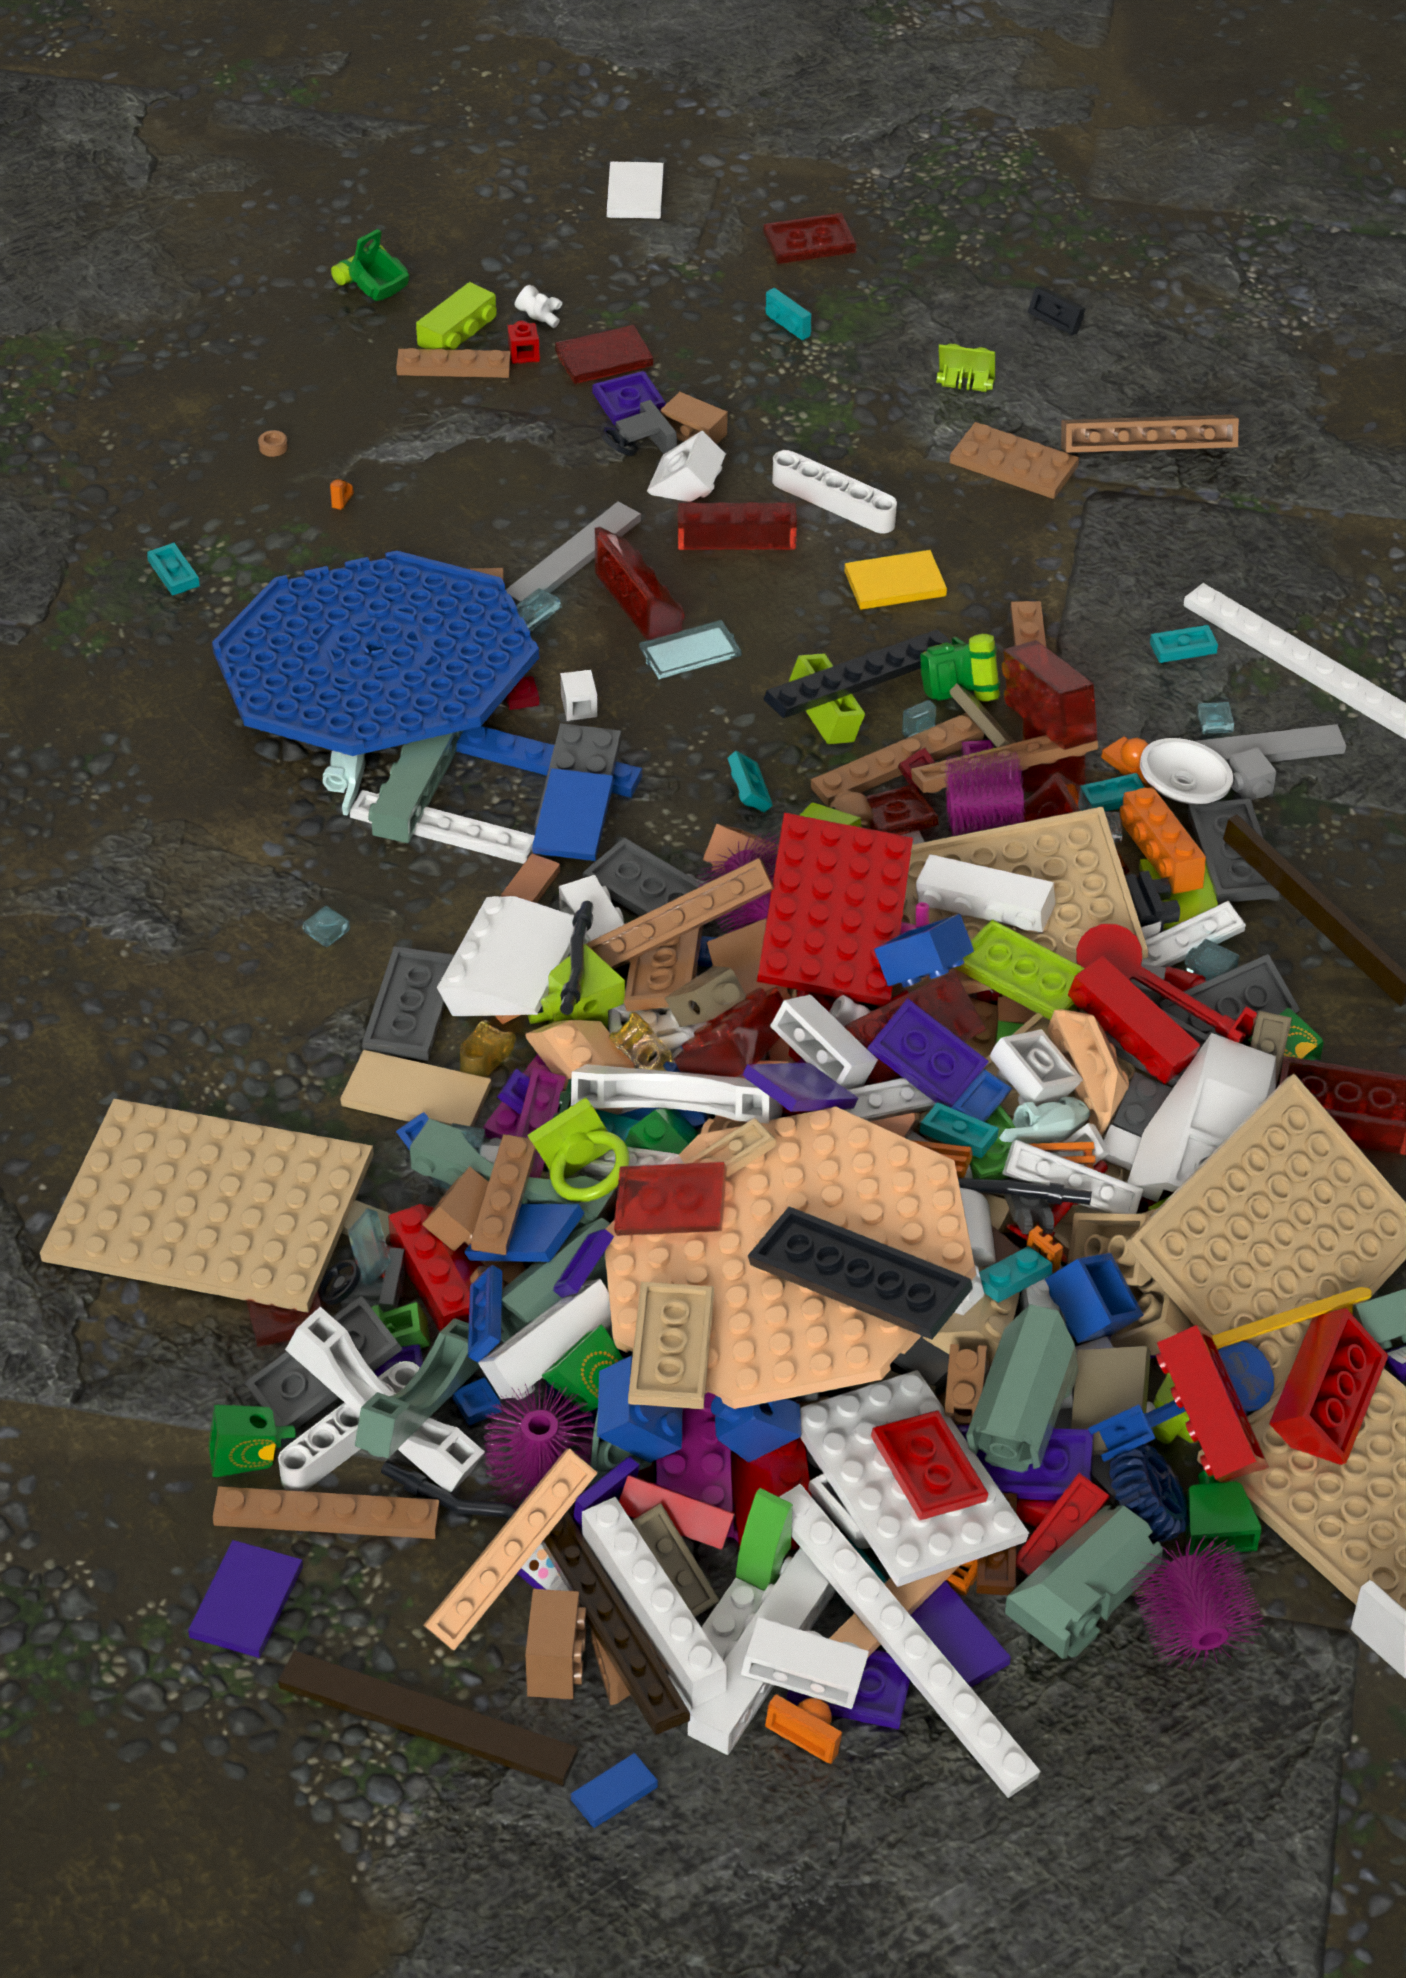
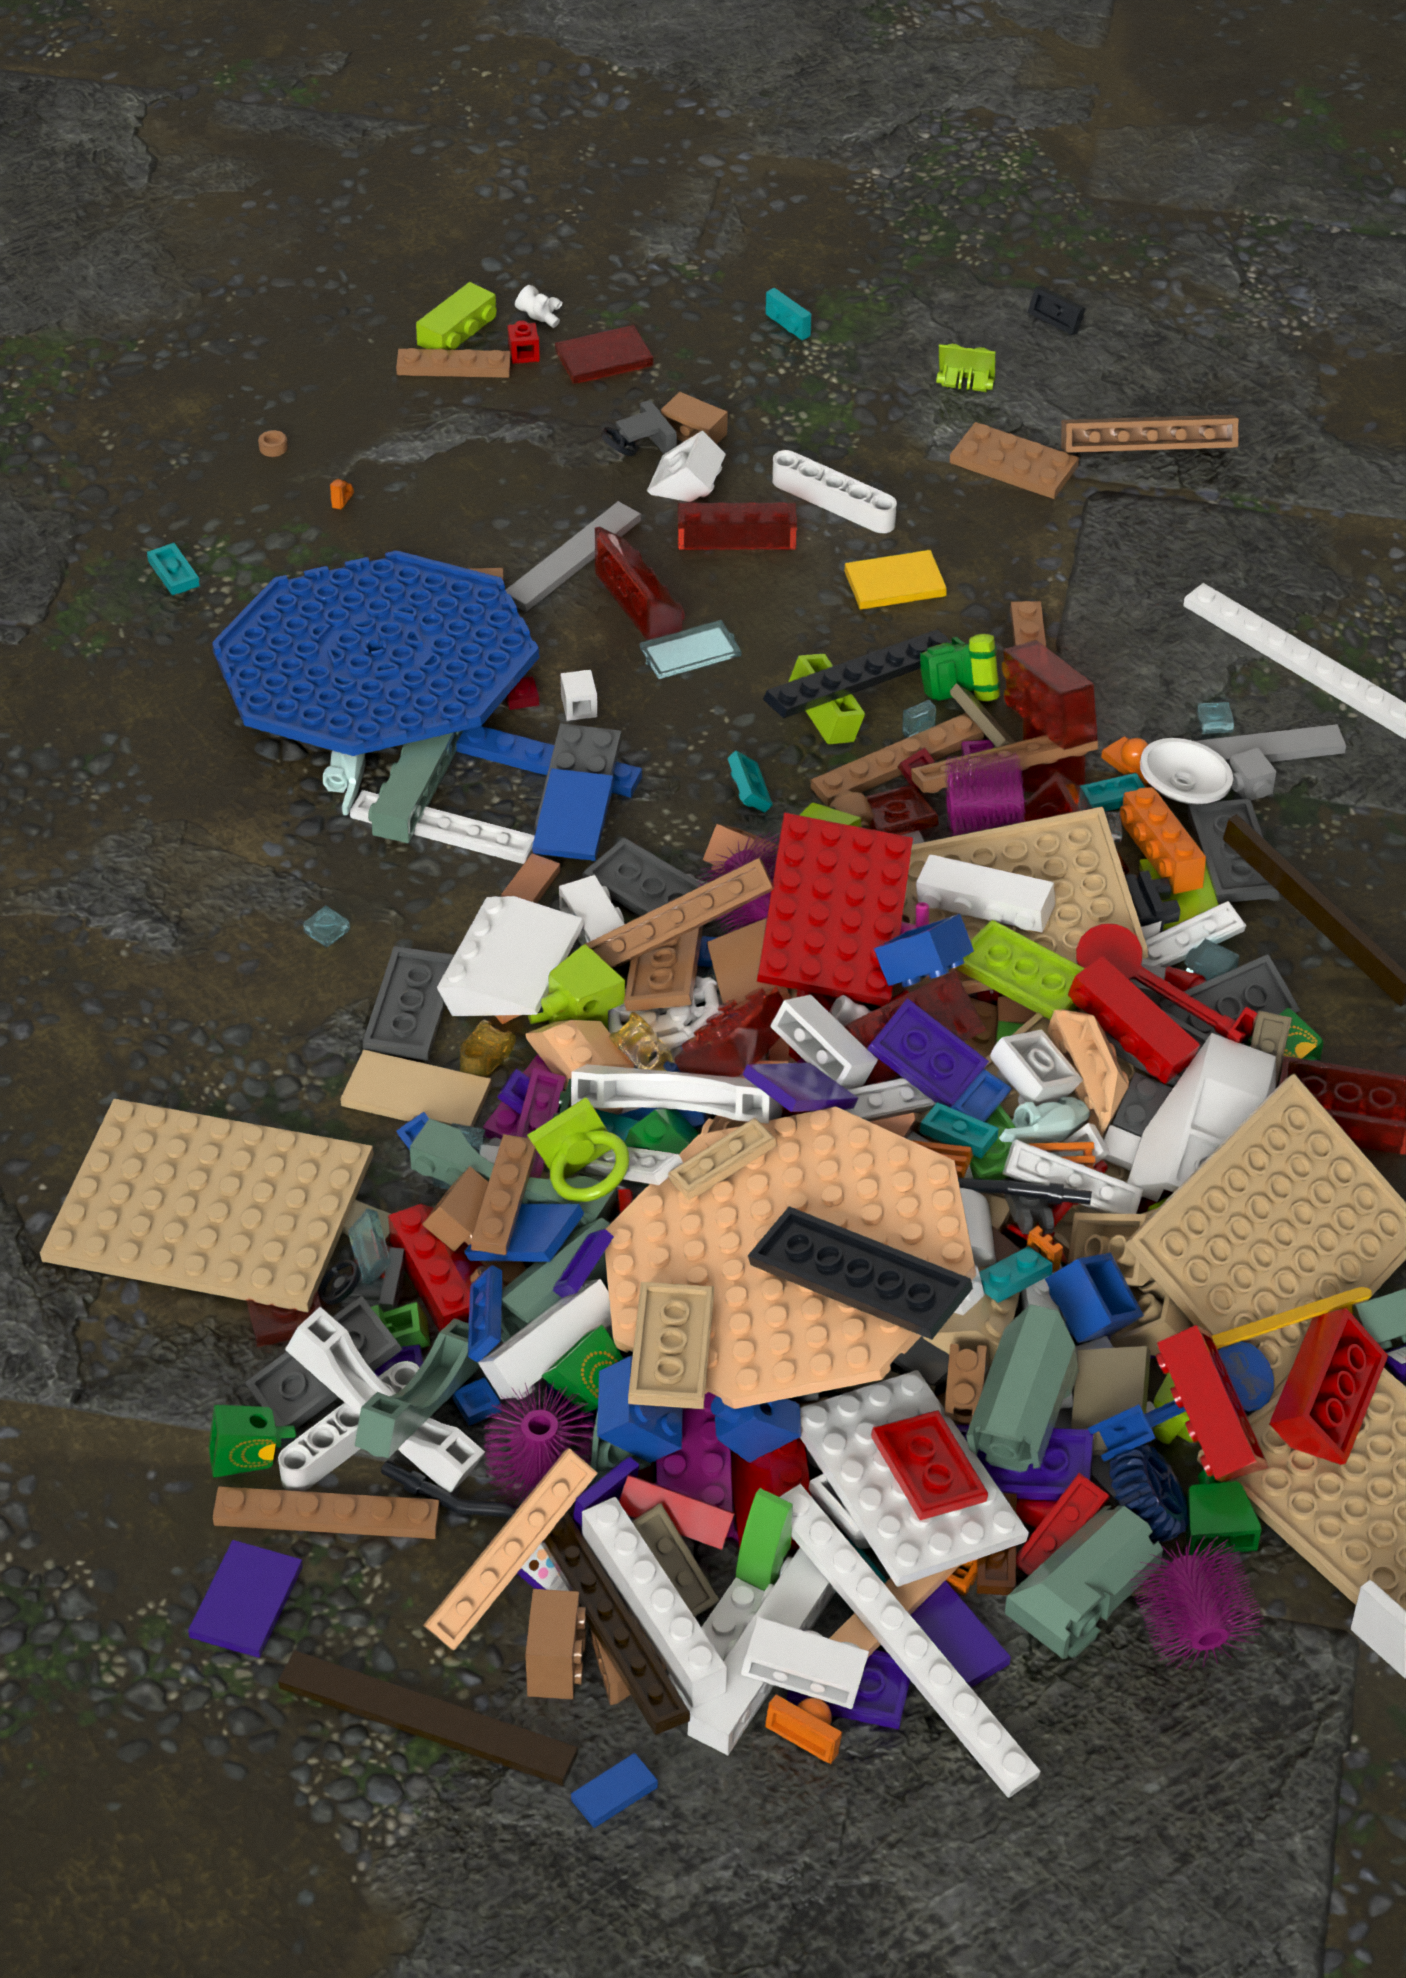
green piece [331,229,409,301] -> none
clear light blue plate [516,588,562,631] -> none
black bar [560,901,594,1015] -> none
dark purple tile [592,371,666,426] -> none
white tile [607,162,663,219] -> none
clear red tile [614,1162,727,1236] -> none
dark tan torso [665,966,746,1027] -> none
clear red tile [763,213,856,264] -> none
teal plate [1150,625,1218,663] -> none

